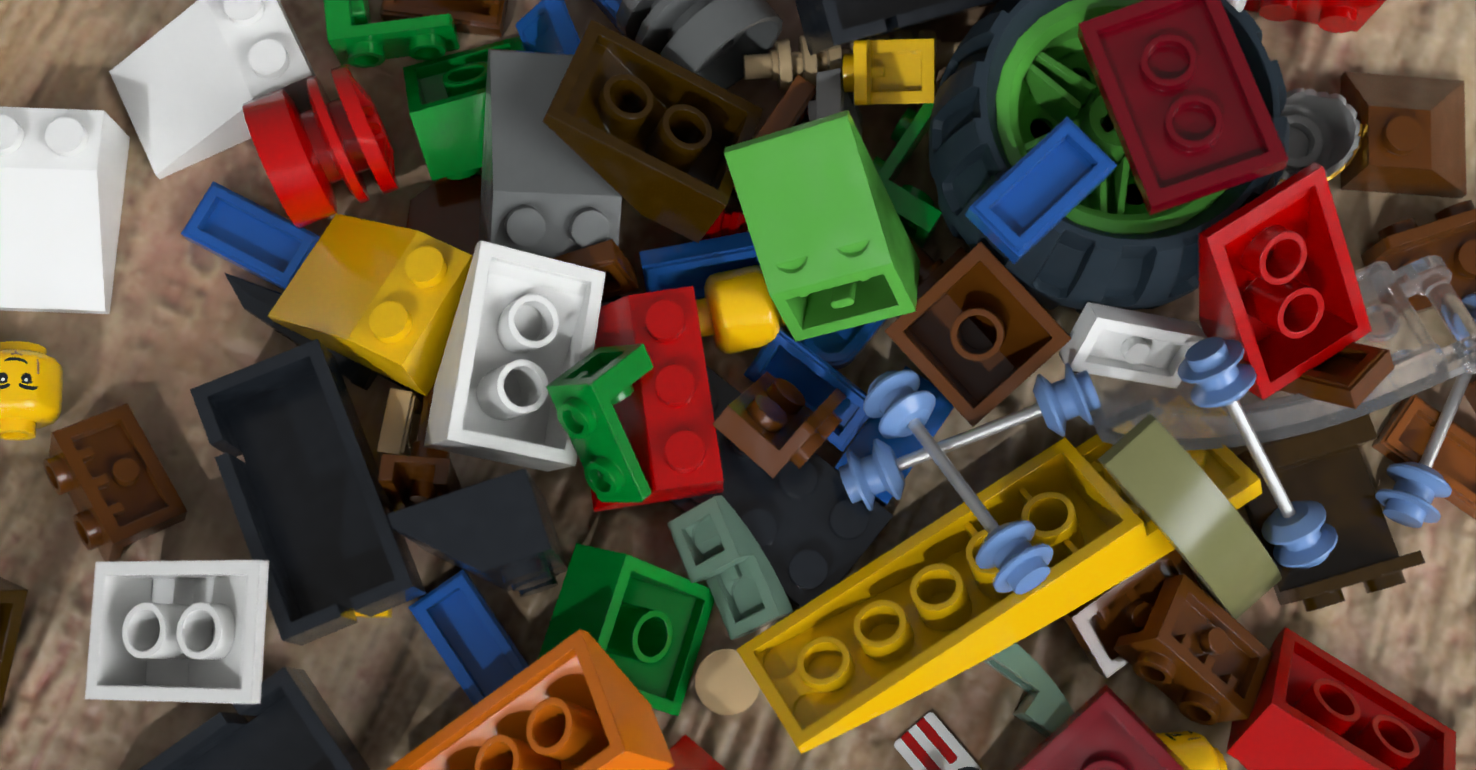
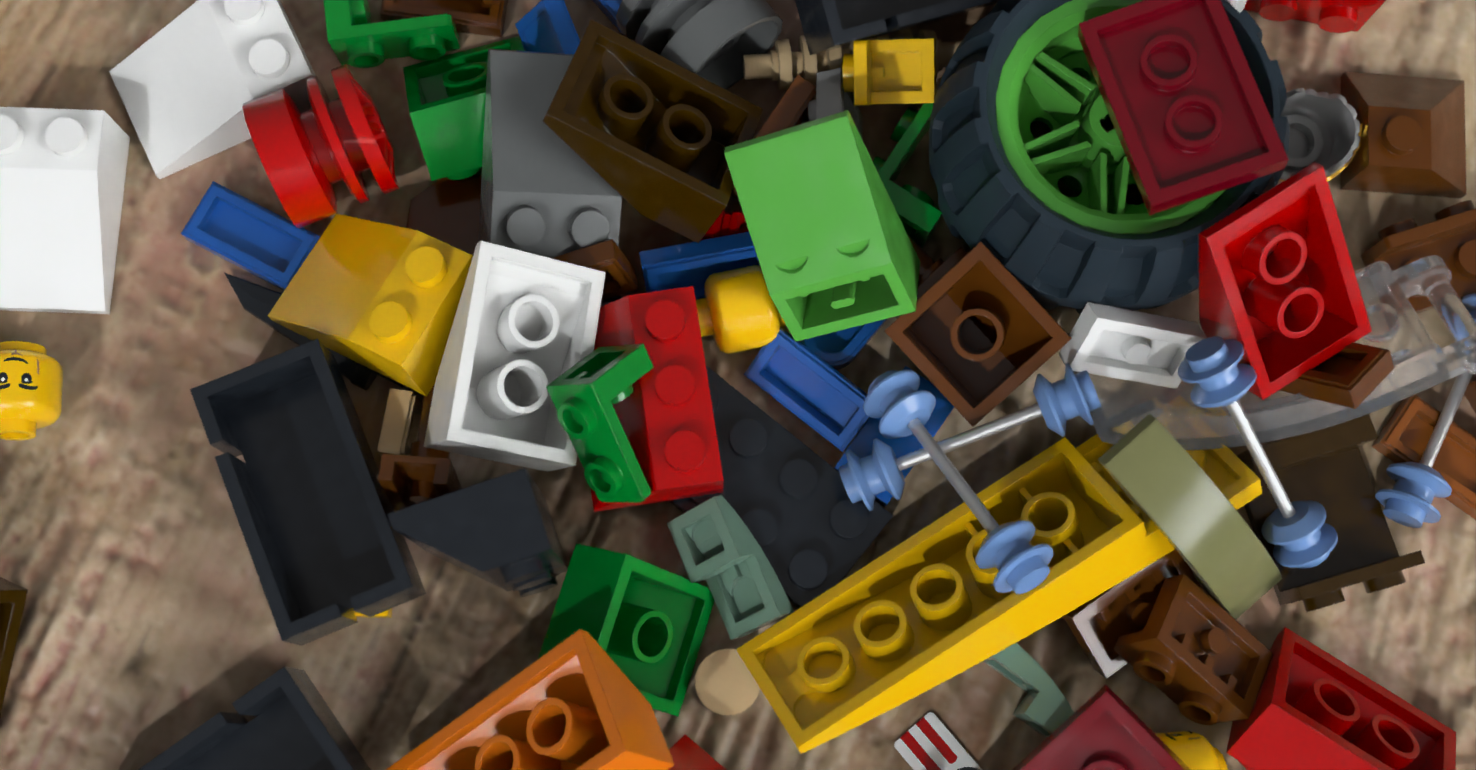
reddish brown bracket [43,403,188,562] -> none
white slope [85,560,269,704] -> none
blue tile [409,570,530,705] -> none
reddish brown bracket [712,371,847,478] -> none
blue tile [965,117,1117,264] -> none

